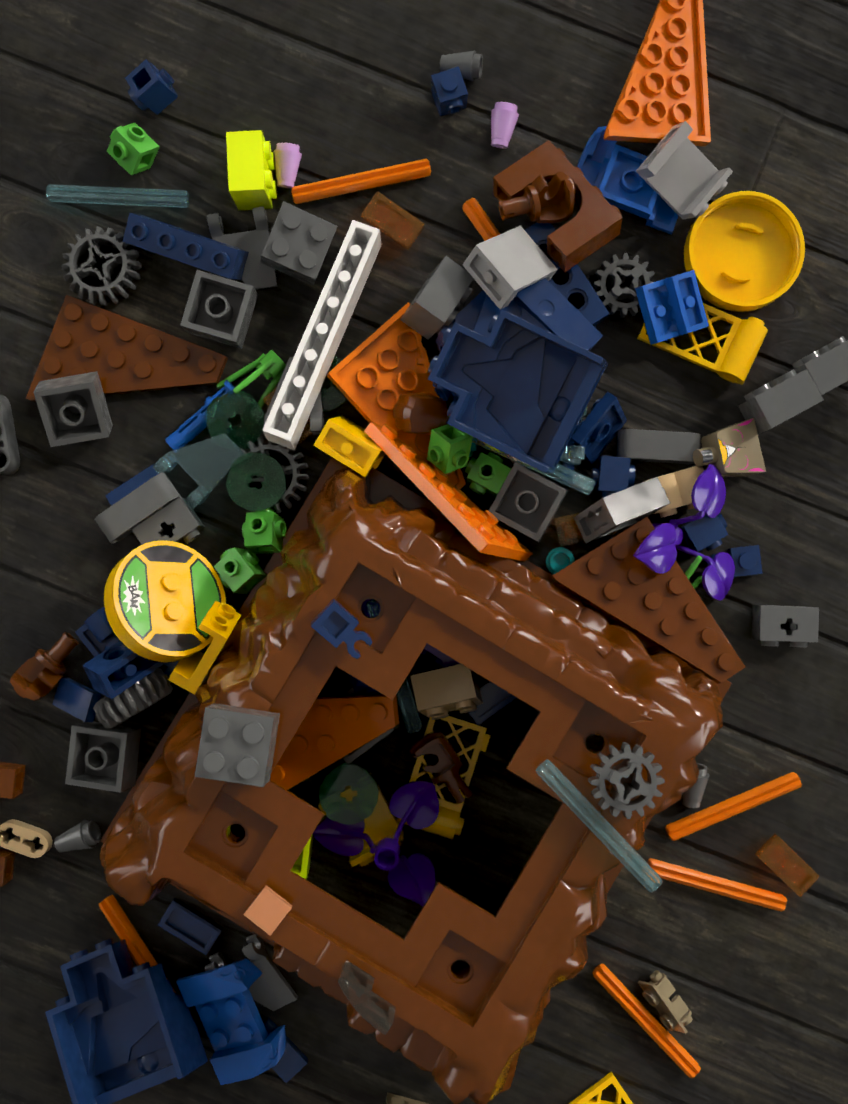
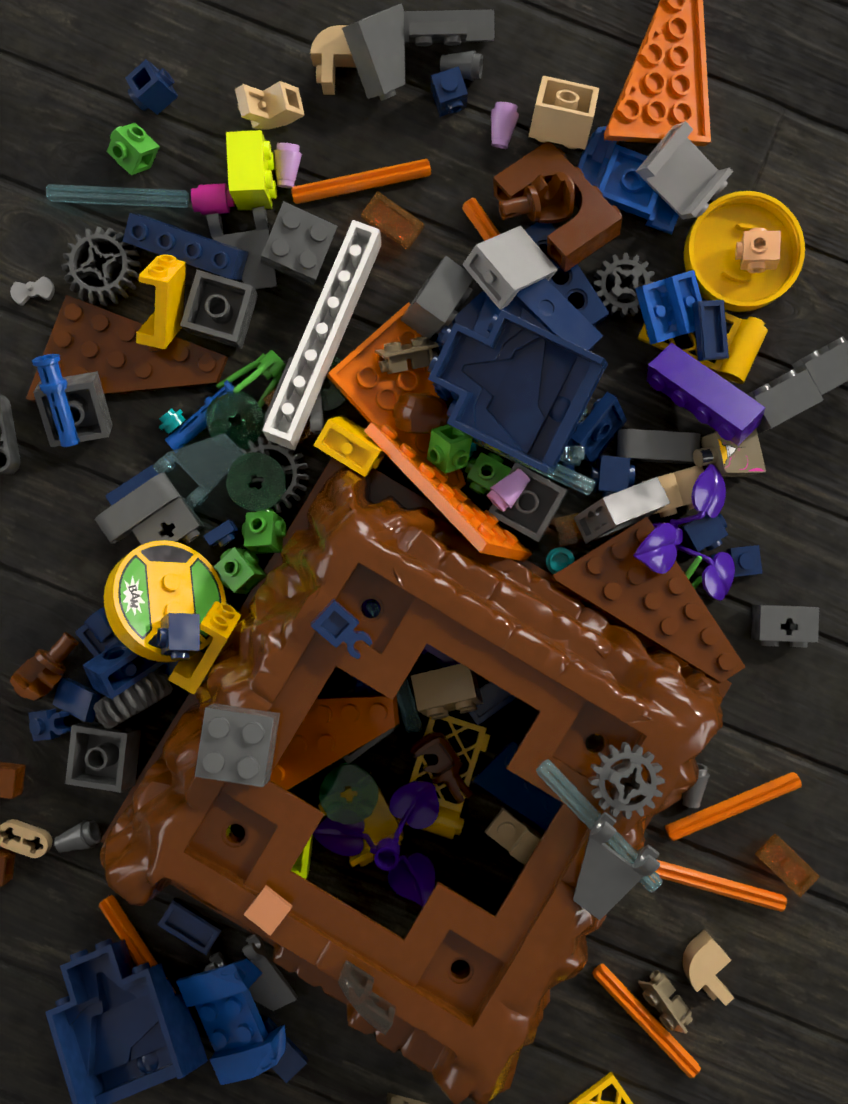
none -> light grey piece [10,276,55,306]
none -> dark blue plate [28,708,71,741]
none -> blue pin [32,354,80,447]
none -> yellow panel [136,255,186,349]
none -> dark blue brick [156,613,200,661]
none -> teal plate [159,408,186,434]
none -> dark pink brick [191,183,235,215]
none -> dark blue plate [203,520,239,548]
none -> tan brick [235,81,305,130]
none -> tan brick [310,25,356,95]
none -> dark grey slope [342,3,405,101]
none -> dark tan hinge [375,337,439,375]
none -> dark grey bracket [404,9,495,46]
none -> dark blue wing [470,741,562,832]
none -> tan brick [485,808,543,865]
none -> lavender cone [486,468,531,512]
none -> tan brick [528,76,599,149]
none -> dark grey flag [573,812,660,920]
none -> dark purple brick [647,343,766,446]
none -> tan brick [682,930,734,1006]
none -> dark blue tile [693,300,729,361]
none -> light nougat brick [735,228,781,273]

